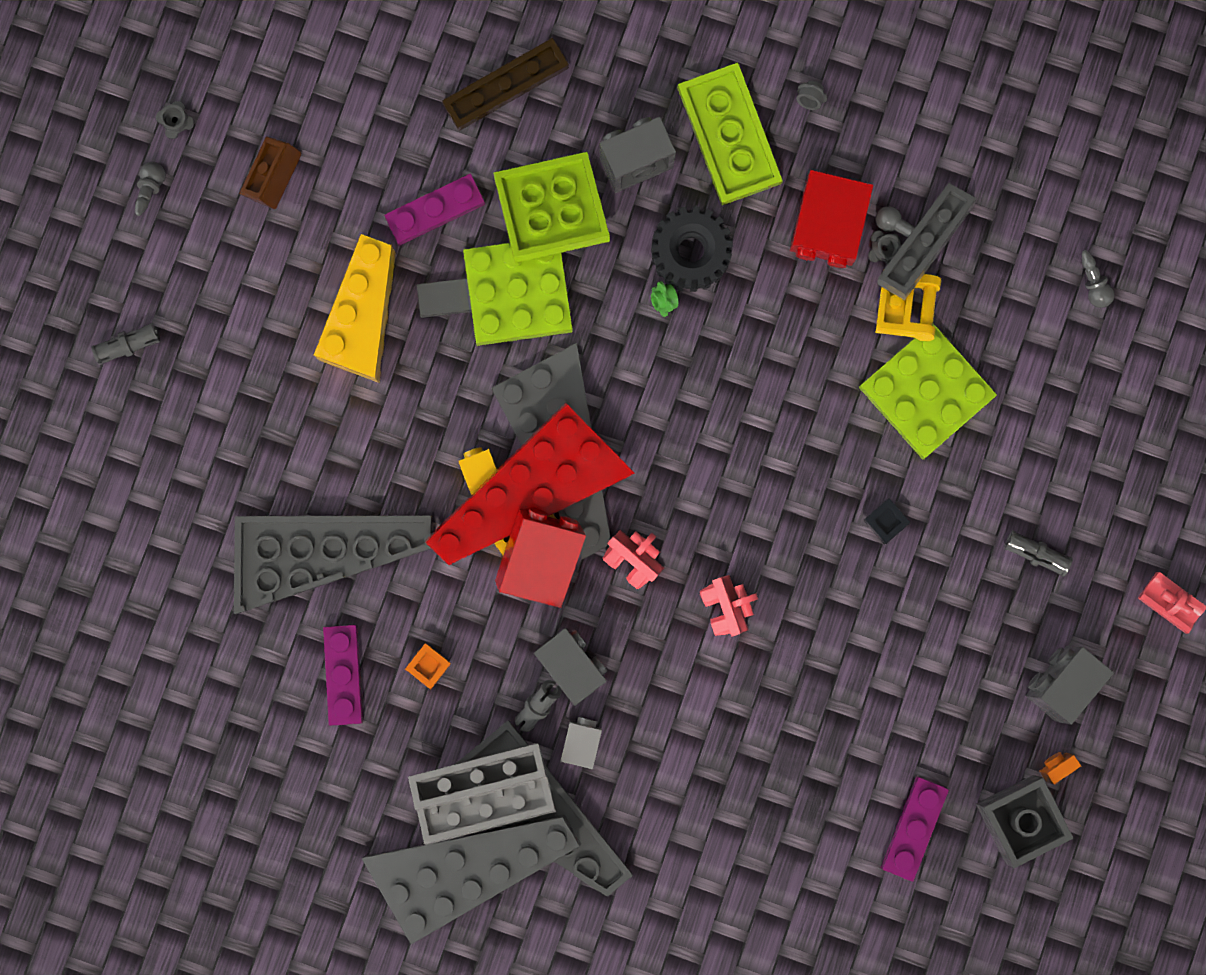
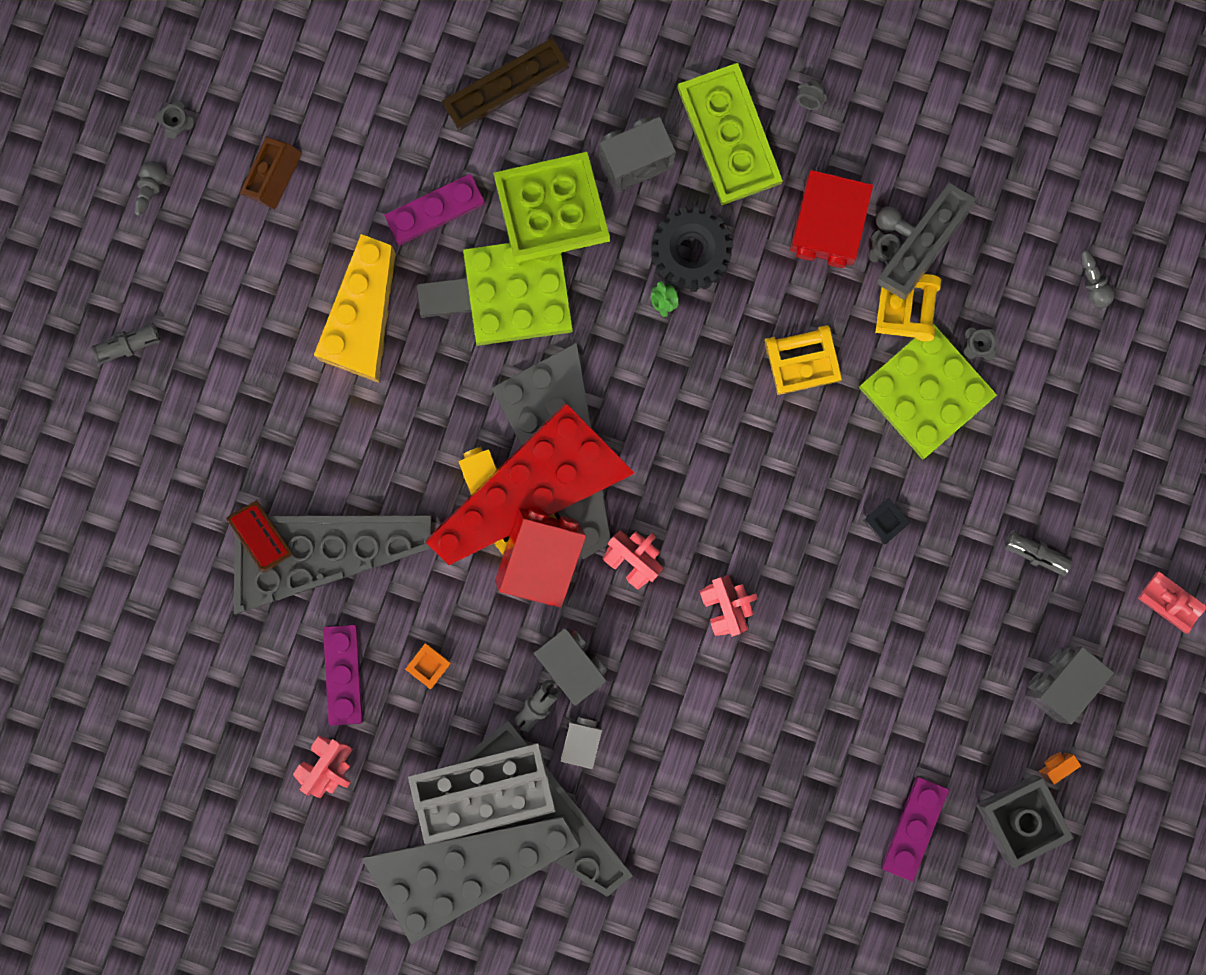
none -> red slope [226,500,293,573]
none -> coral hips [293,736,353,798]
none -> yellow plate [765,325,842,395]
none -> dark grey plate [964,327,997,361]

